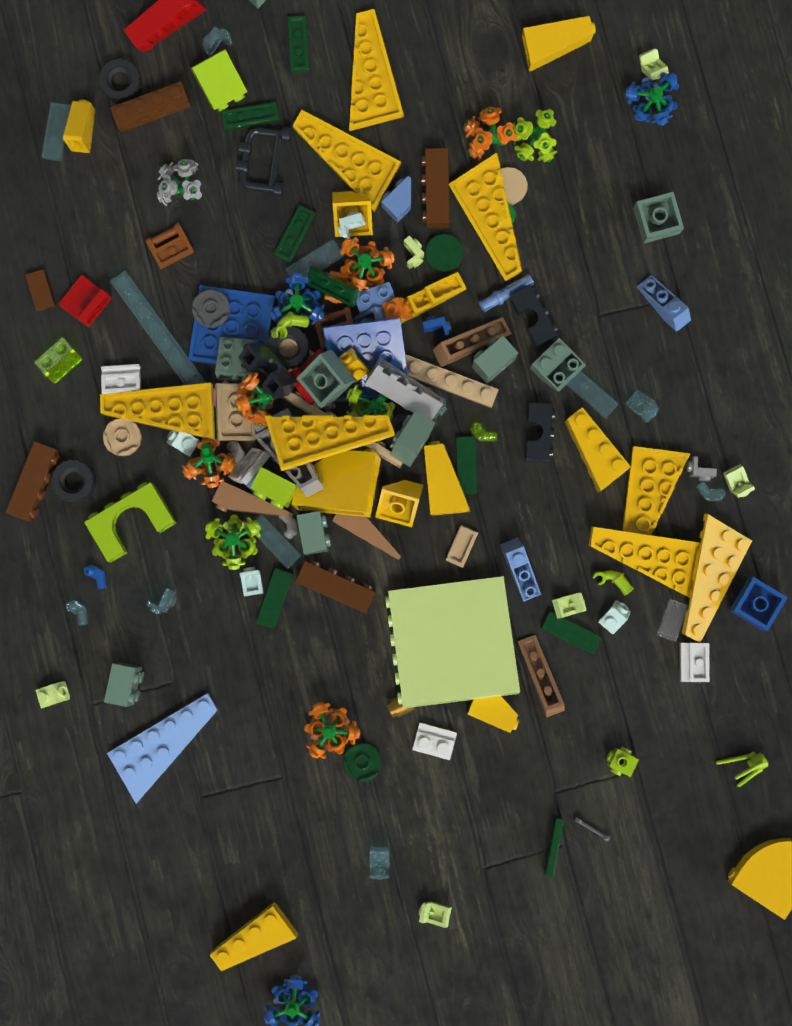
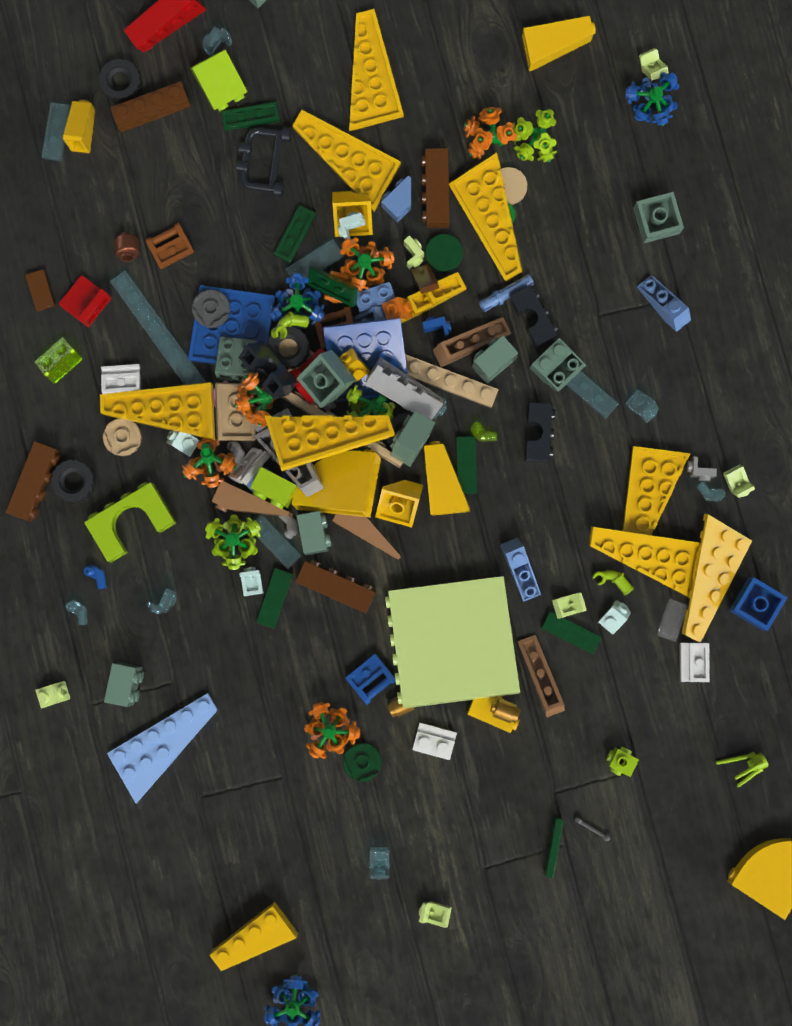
light grey plant [157,159,202,206] -> none
dark green tile [287,15,310,73] -> none
tan tile [446,525,478,568] -> none
yellow wedge [565,407,631,493] -> none
none -> copper head [114,232,139,262]
none -> blue plate [345,654,396,705]
none -> reddish brown tile [411,263,439,294]
none -> pearl gold brick [490,698,521,723]

